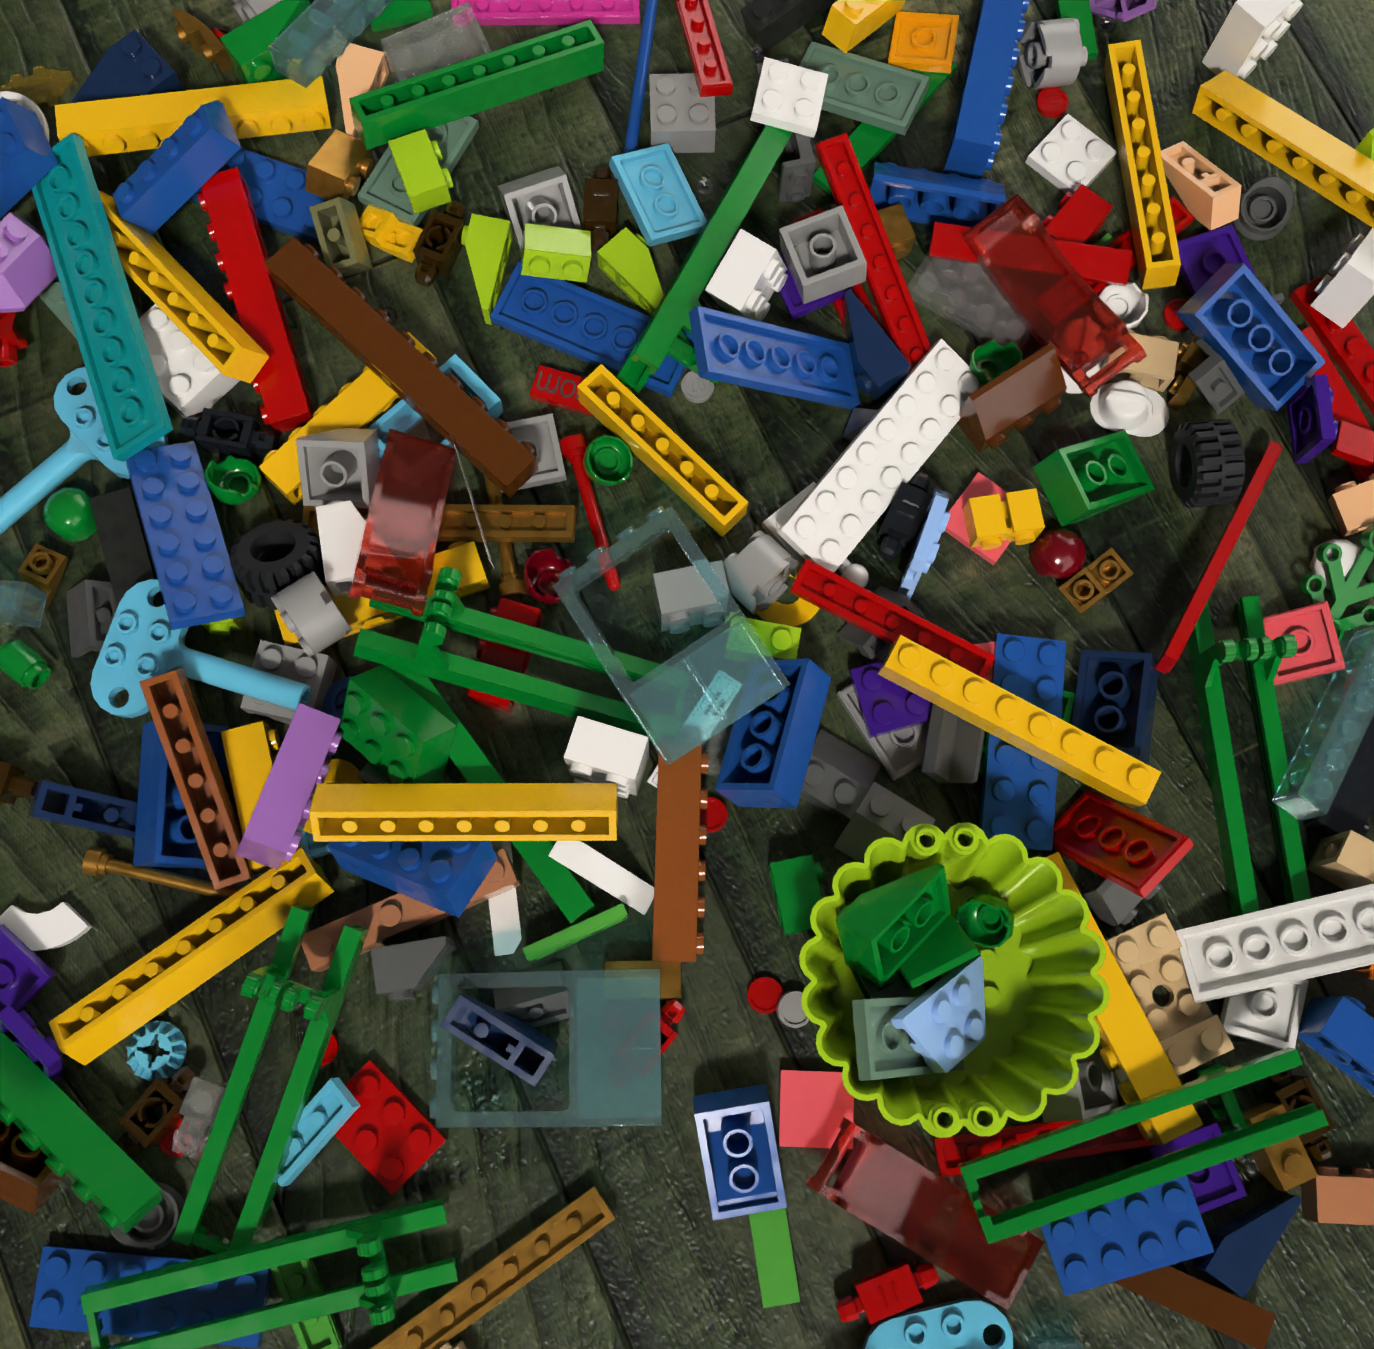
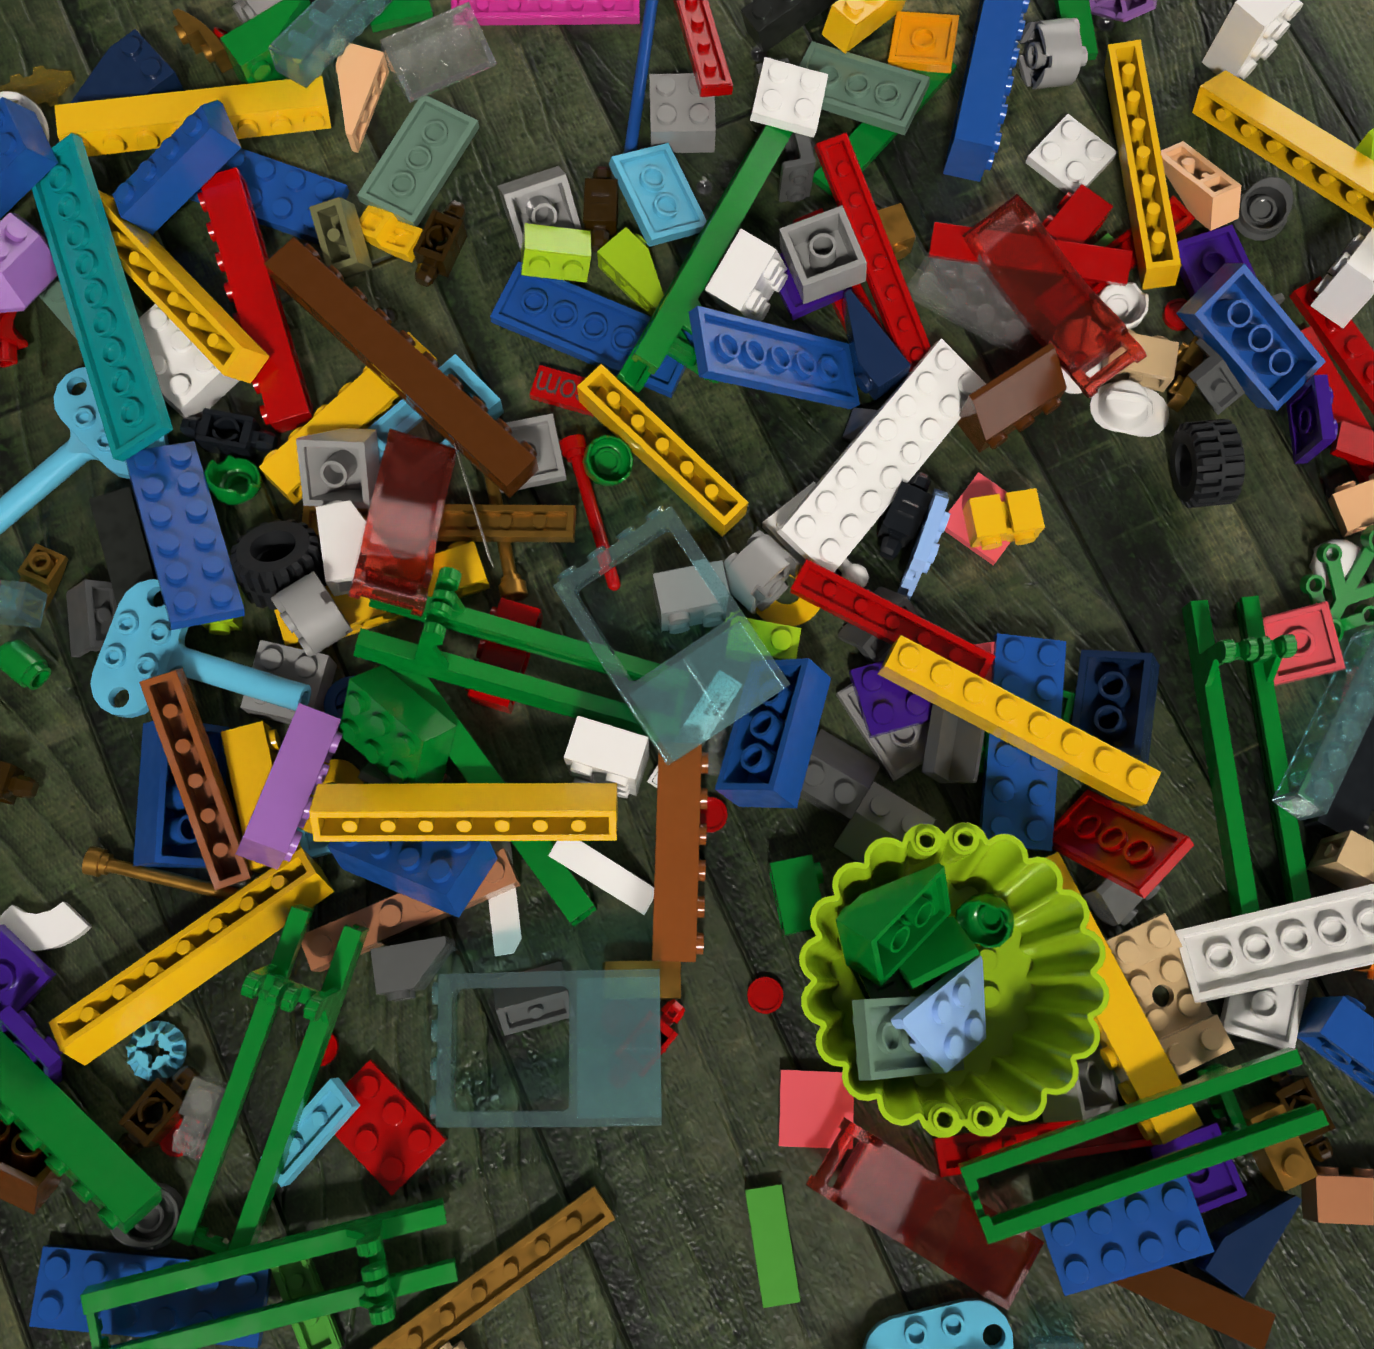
dark blue slope [27,780,138,839] -> none
green hair [43,487,97,542] -> none
pearl gold brick [305,129,374,200] -> none
green brick [349,20,604,150] -> none
lime brick [388,129,454,214] -> none
dark blue slope [440,993,558,1087] -> none
lime slope [461,214,513,325] -> none
bright green tile [522,903,629,963] -> none
dark red hair [523,548,576,604] -> none
light grey piece [681,371,714,403] -> none
blue slope [693,1084,787,1220] -> none
light grey piece [776,990,809,1028] -> none
red piece [835,1261,939,1325] -> none
blue slope [869,162,1006,230] -> none
green hair [968,339,1023,385] -> none
dark red hair [1030,528,1086,580] -> none
green slope [1032,430,1155,527] -> none
red piece [1036,87,1069,119] -> none
pearl gold slope [1058,547,1134,615] -> none
red tile [1155,440,1283,674] -> none

